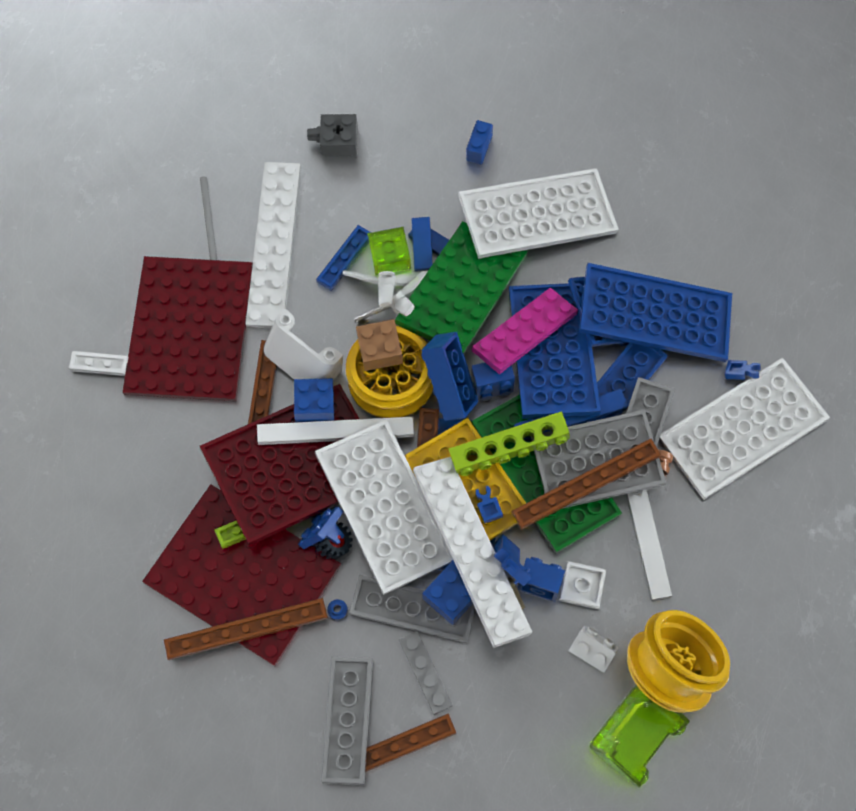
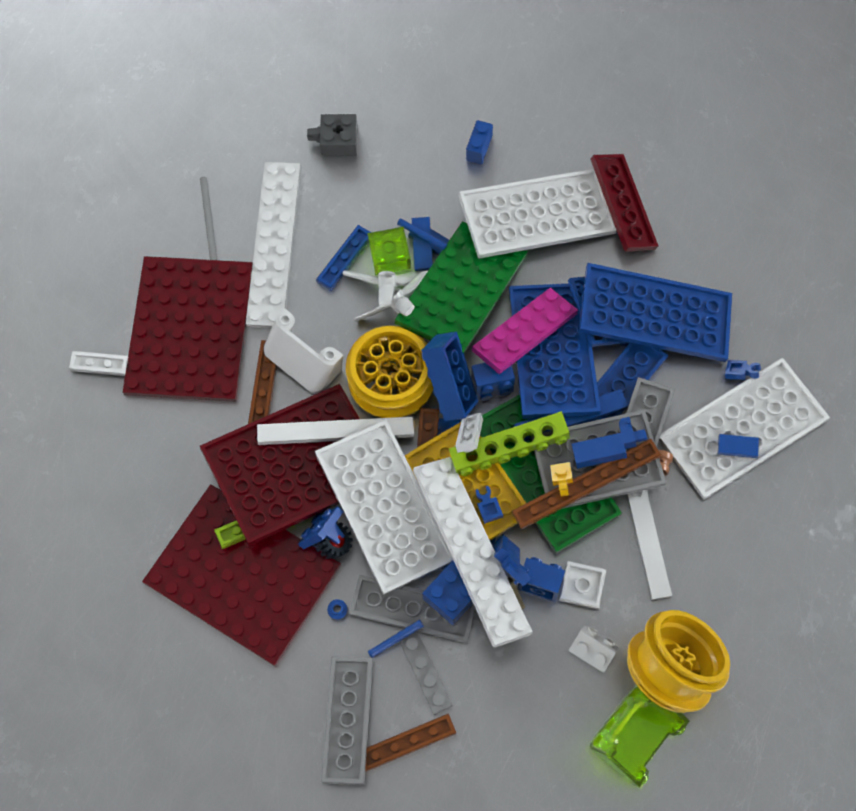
dark orange tile [164,598,328,660] -> none
blue brick [294,378,334,423] -> none
medium nougat brick [356,319,403,371] -> none
none -> blue bar [368,620,424,658]
none -> blue bar [397,218,448,250]
none -> white plate [455,413,483,453]
none -> yellow plate [550,462,573,497]
none -> blue piece [571,417,647,469]
none -> dark red plate [590,154,659,252]
none -> blue tile [718,434,759,458]

